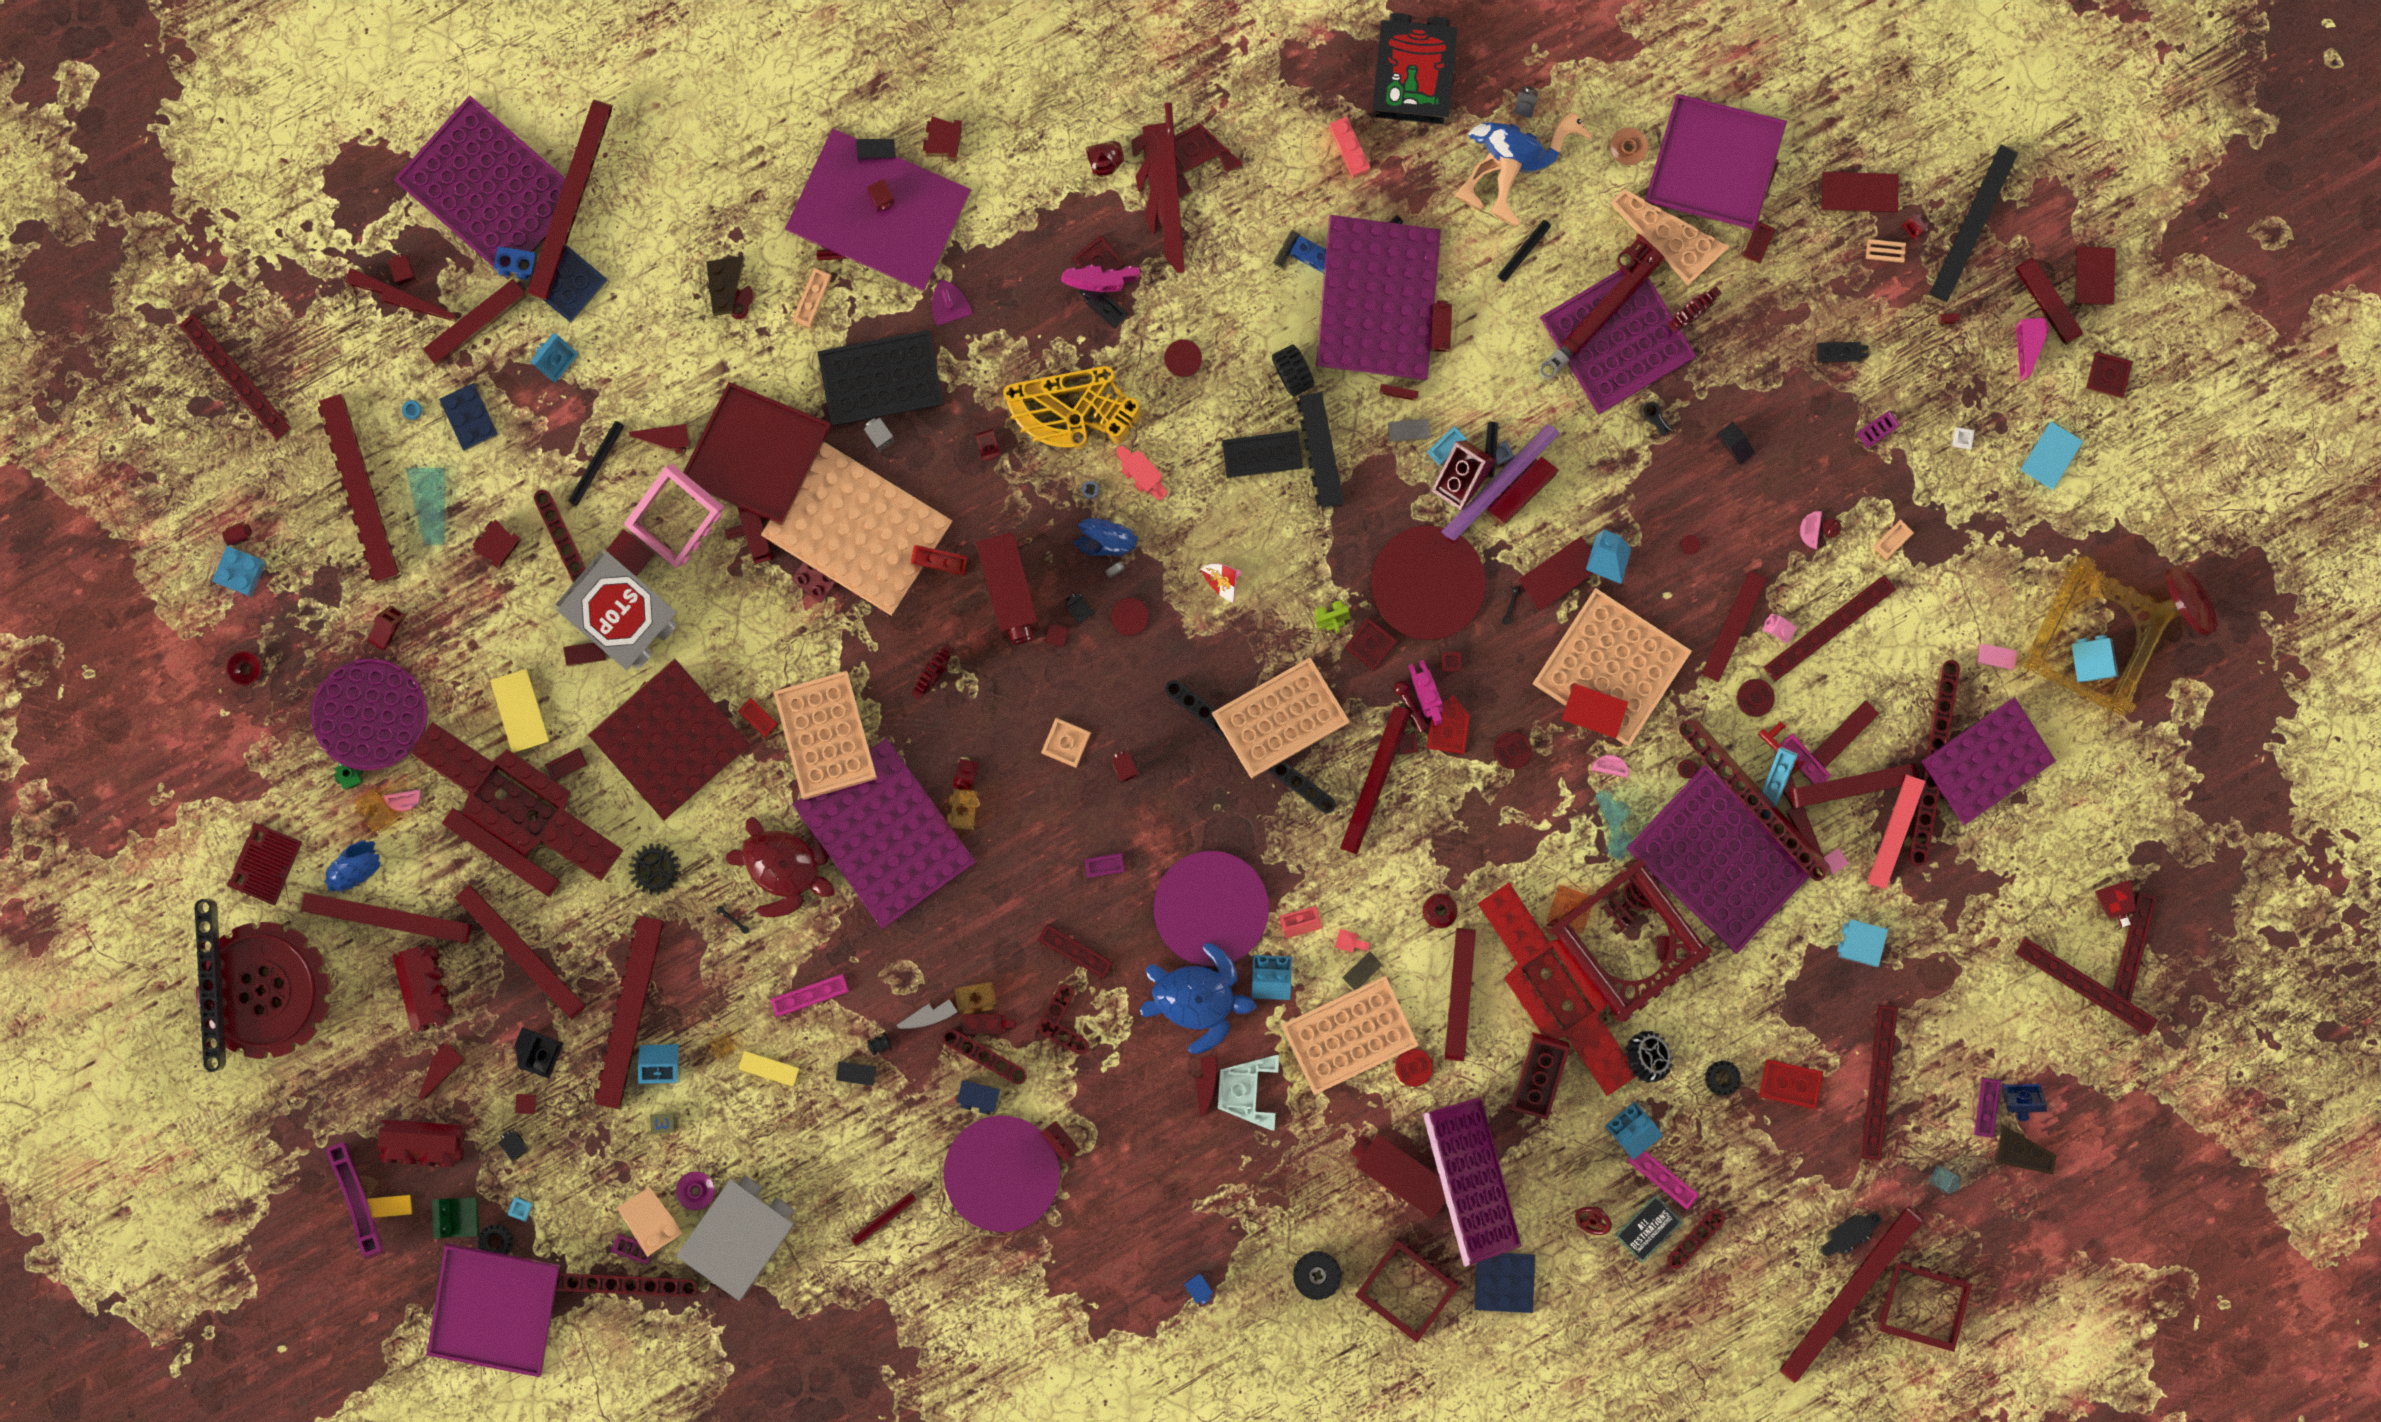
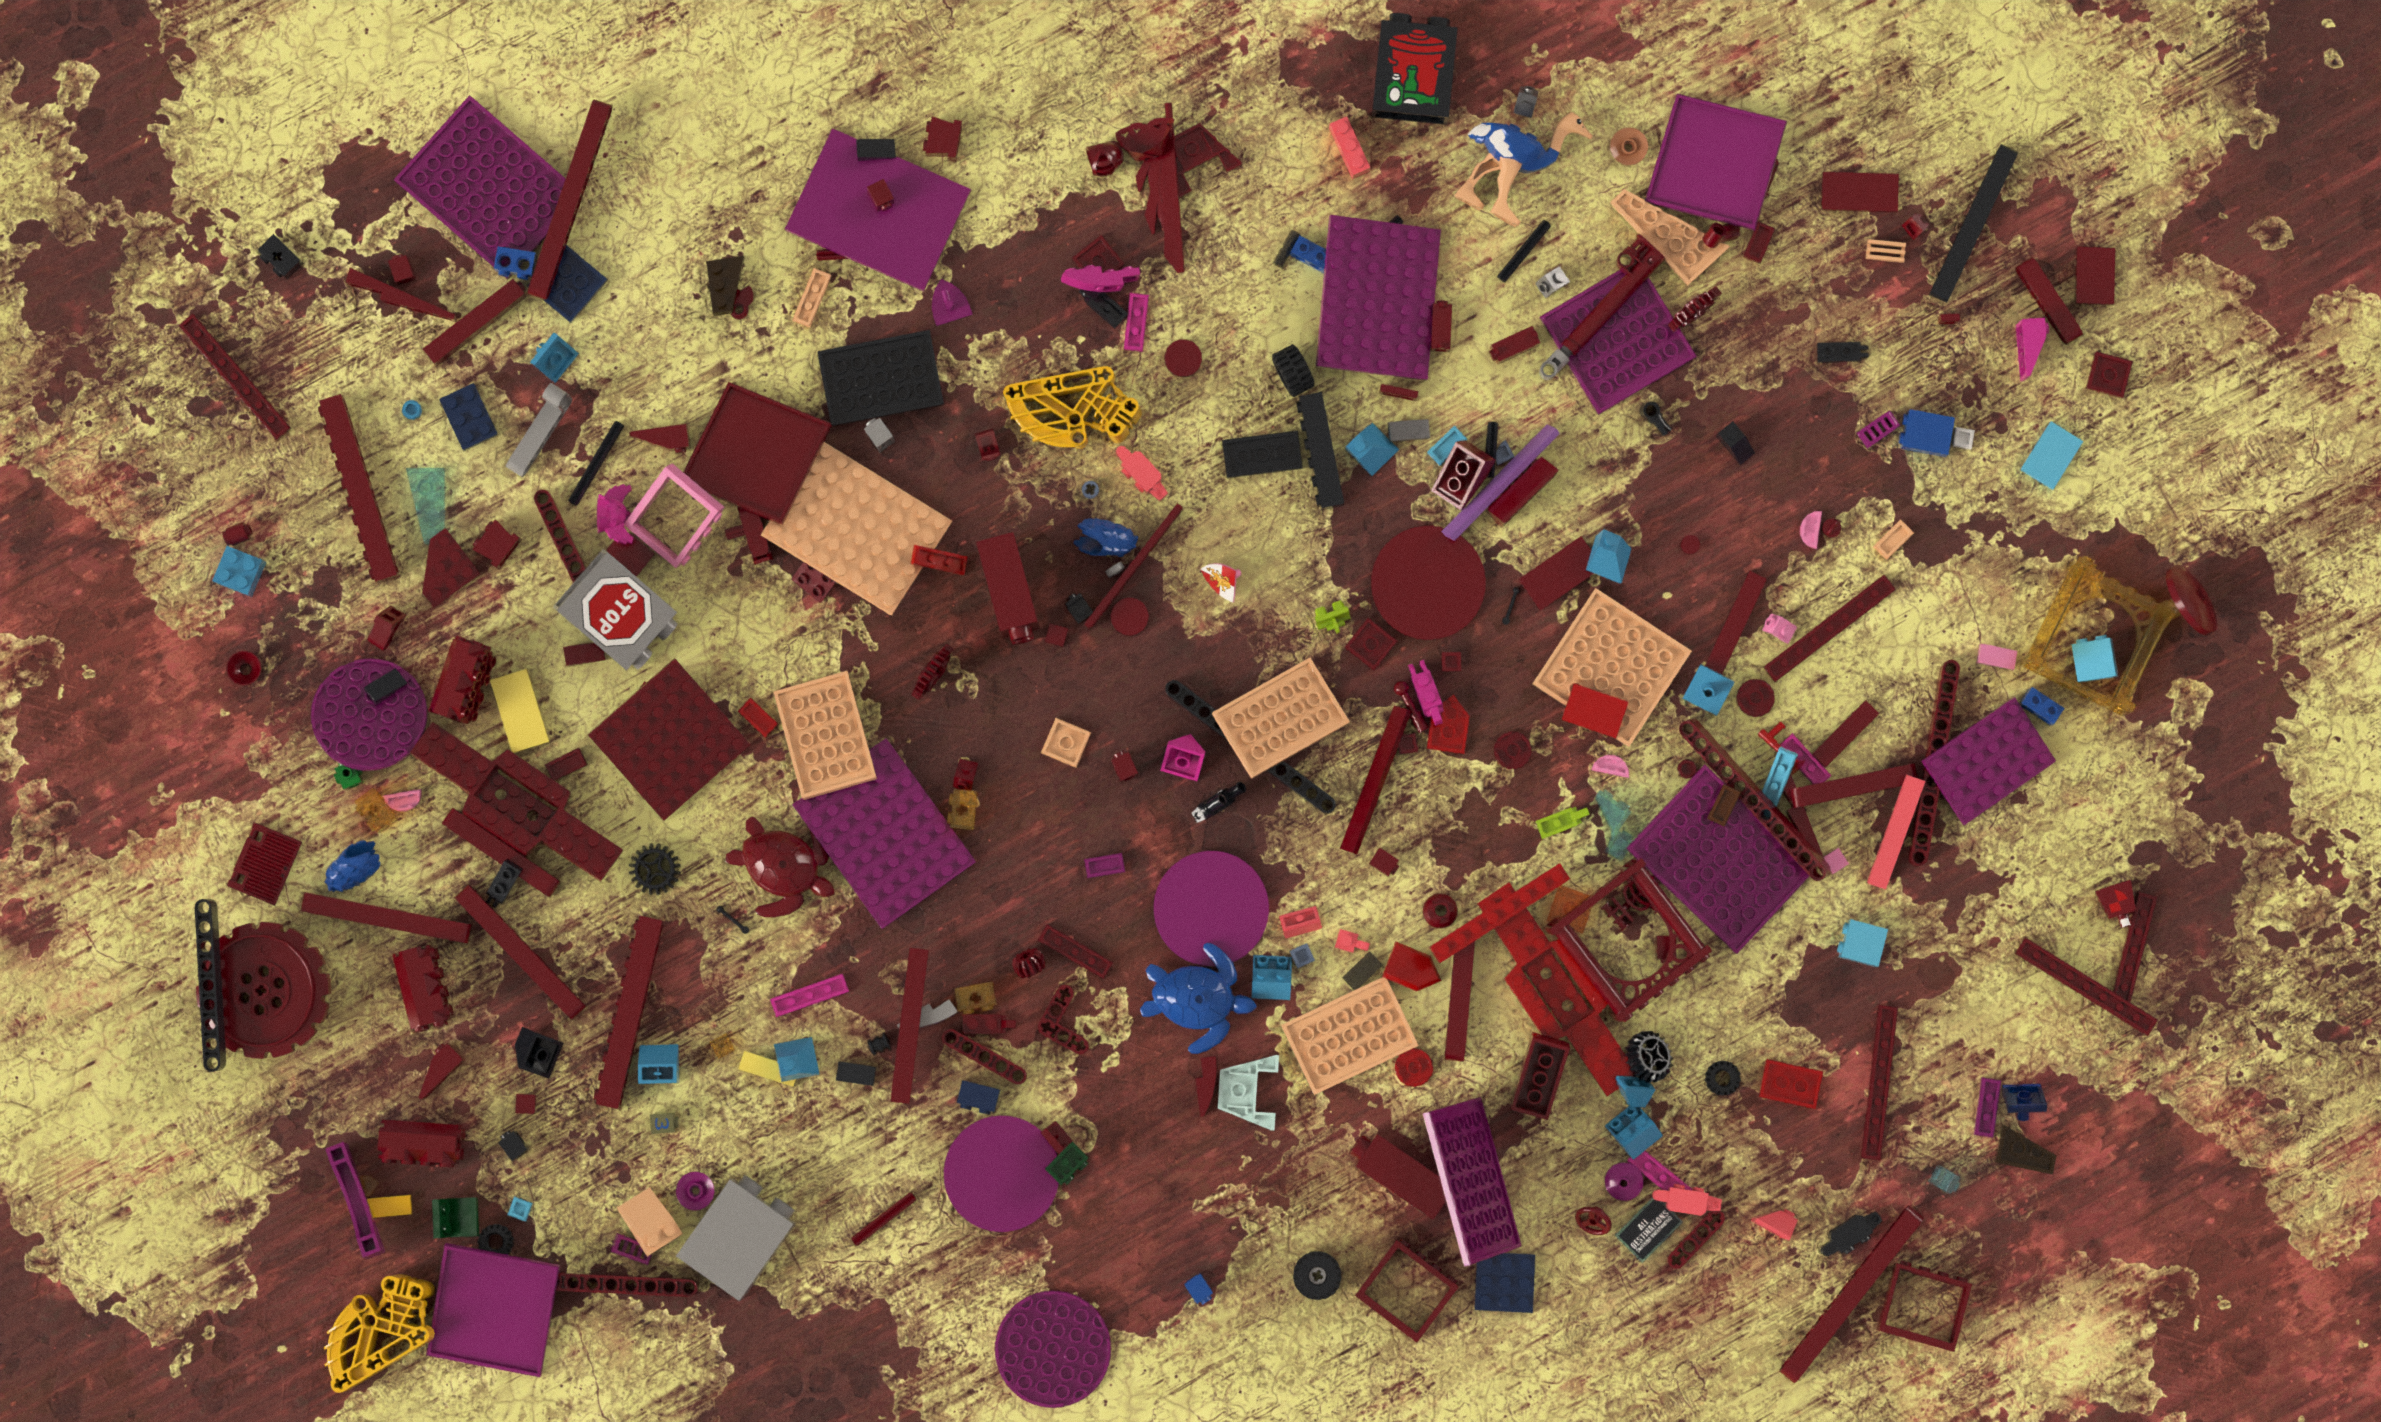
none -> black brick [257,234,304,280]
none -> yellow beam [324,1274,435,1393]
none -> black slope [364,668,407,706]
none -> dark red plate [422,527,480,608]
none -> dark red brick [428,635,496,724]
none -> black hinge [486,859,523,908]
none -> light grey beam [506,383,573,477]
none -> dark pink helmet [597,484,633,544]
none -> dark azure slope [774,1037,819,1082]
none -> dark red tile [890,948,929,1104]
none -> magenta tile [995,1290,1111,1408]
none -> dark red gear [1012,948,1046,978]
none -> dark green bracket [1045,1141,1089,1185]
none -> dark red tile [1084,503,1183,630]
none -> dark red piece [1116,118,1175,161]
none -> dark pink tile [1124,293,1149,352]
none -> dark pink slope [1160,734,1206,781]
none -> black connector [1192,782,1246,823]
none -> sand blue plate [1289,943,1315,969]
none -> dark azure slope [1345,423,1399,476]
none -> dark red brick [1369,848,1399,877]
none -> red tile [1382,941,1442,991]
none -> red brick [1429,863,1570,964]
none -> dark red brick [1489,326,1541,364]
none -> lime hinge [1535,807,1590,839]
none -> flat silver bracket [1536,266,1570,298]
none -> magenta dish [1605,1162,1643,1201]
none -> dark azure slope [1615,1076,1655,1108]
none -> coral hinge [1652,1184,1722,1216]
none -> dark azure tile [1683,664,1735,716]
none -> dark red piece [1703,223,1740,248]
none -> reddish brown tile [1707,784,1741,827]
none -> coral slope [1751,1209,1798,1241]
none -> blue brick [1898,409,1955,457]
none -> blue brick [2019,687,2064,726]

